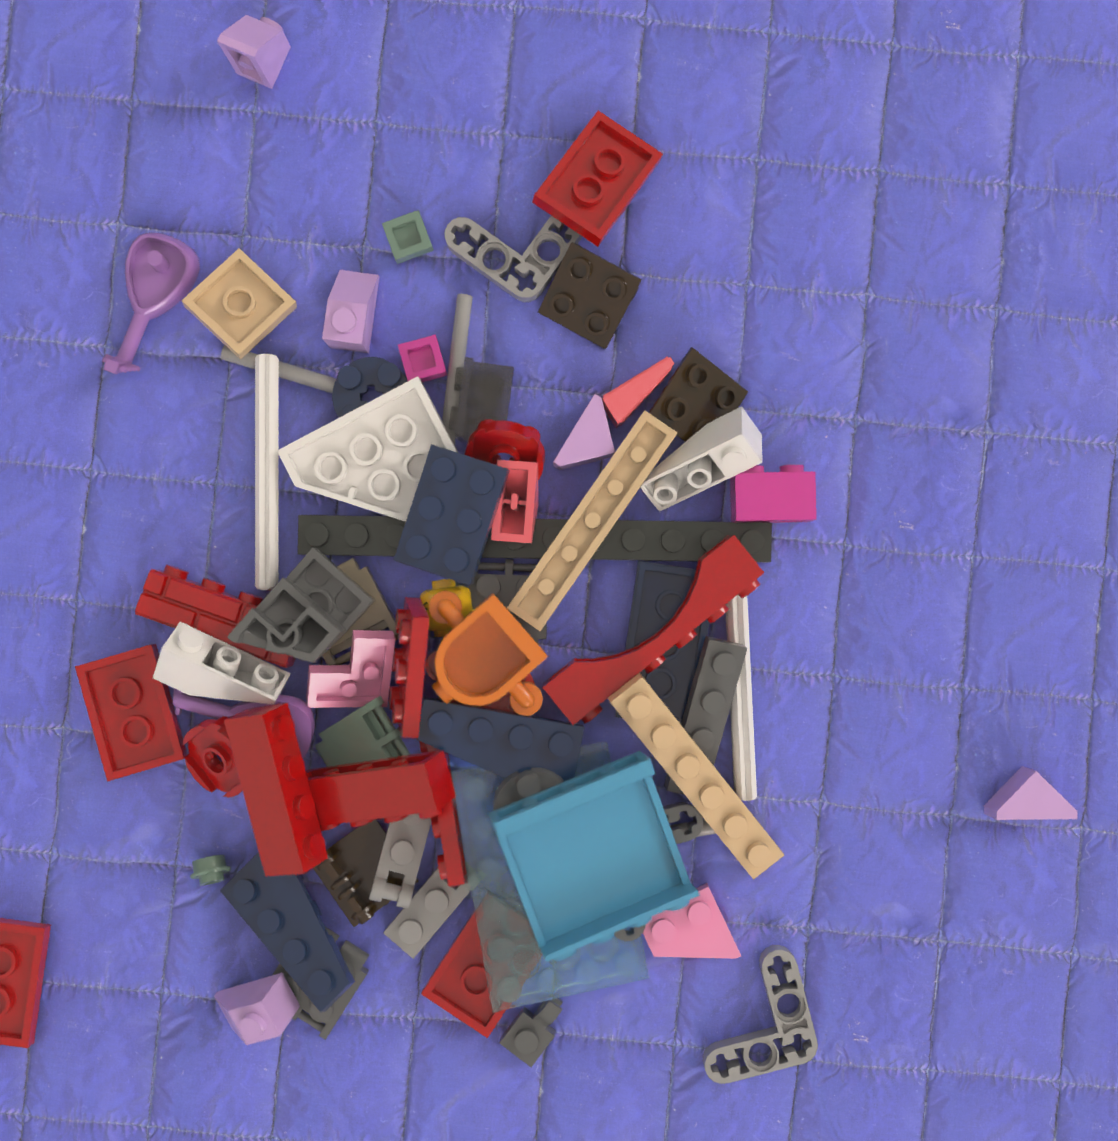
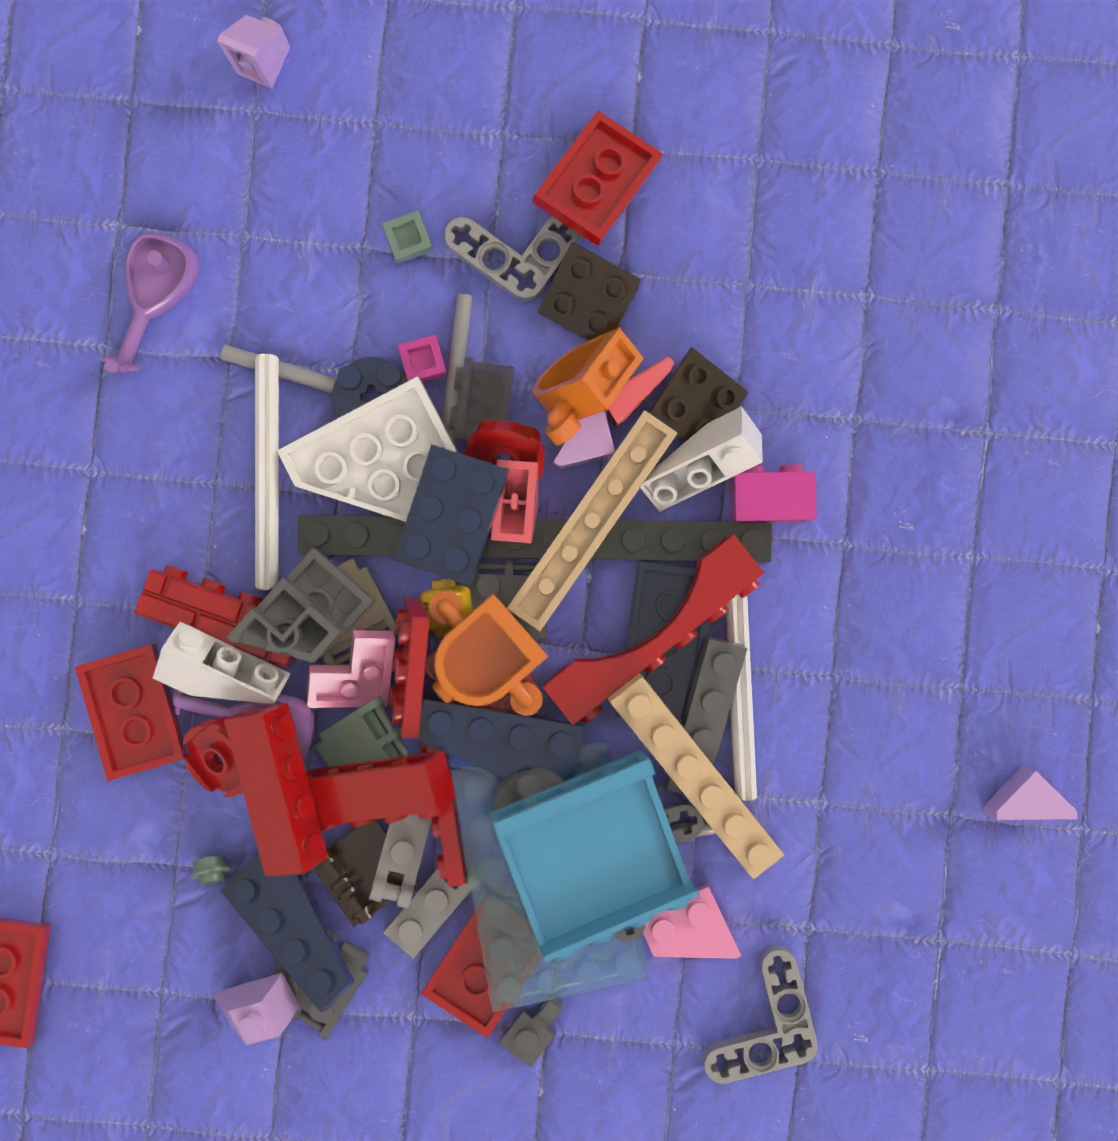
tan plate [181,248,297,360] -> none
lavender slope [322,270,380,353] -> none
none -> orange piece [532,327,644,446]

